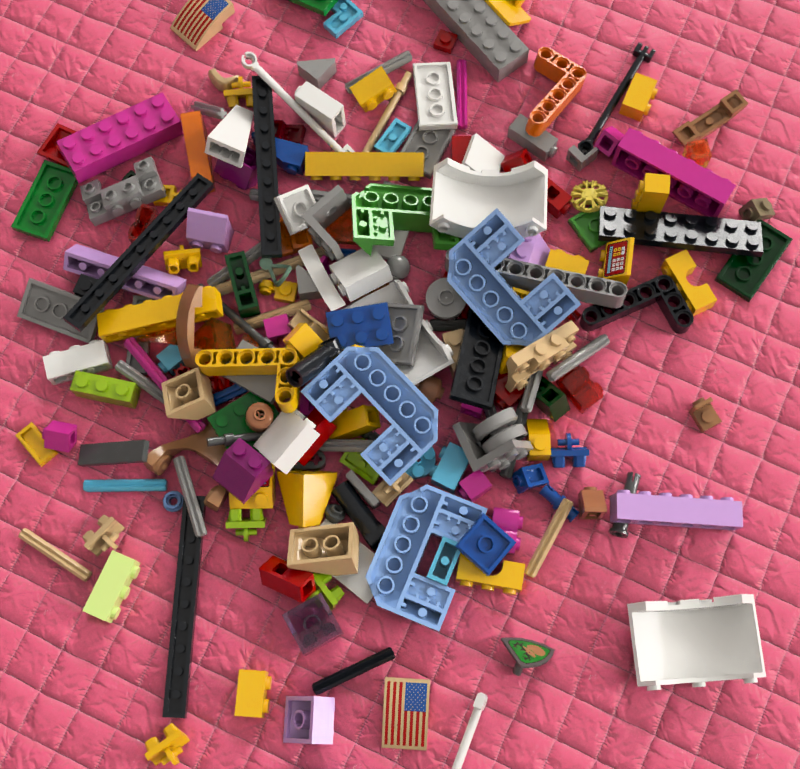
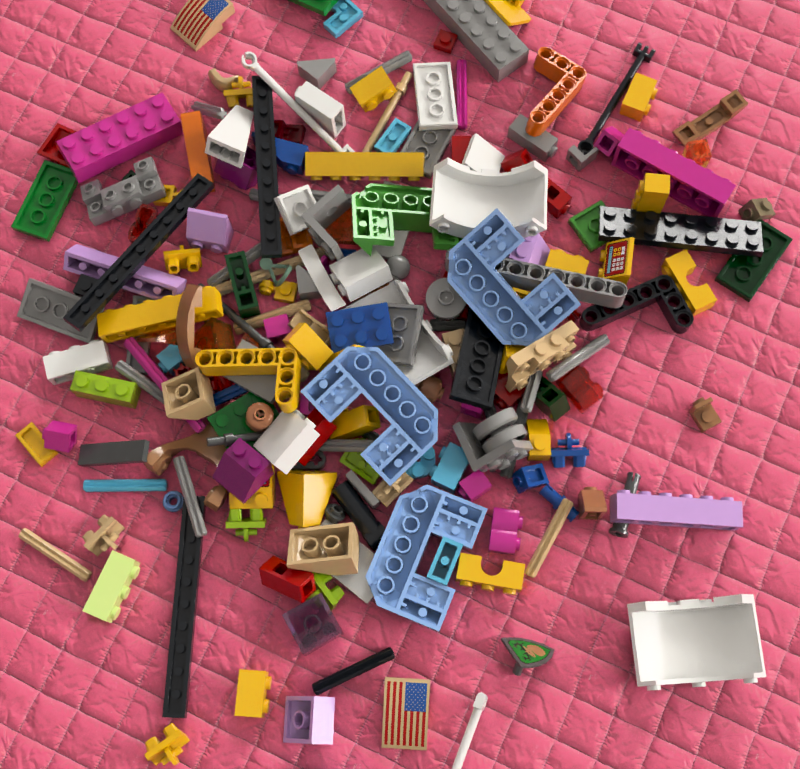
black piece [286,337,343,388] -> none
blue tile [454,513,516,576] -> none
light yellow wheel [571,180,608,213] -> none

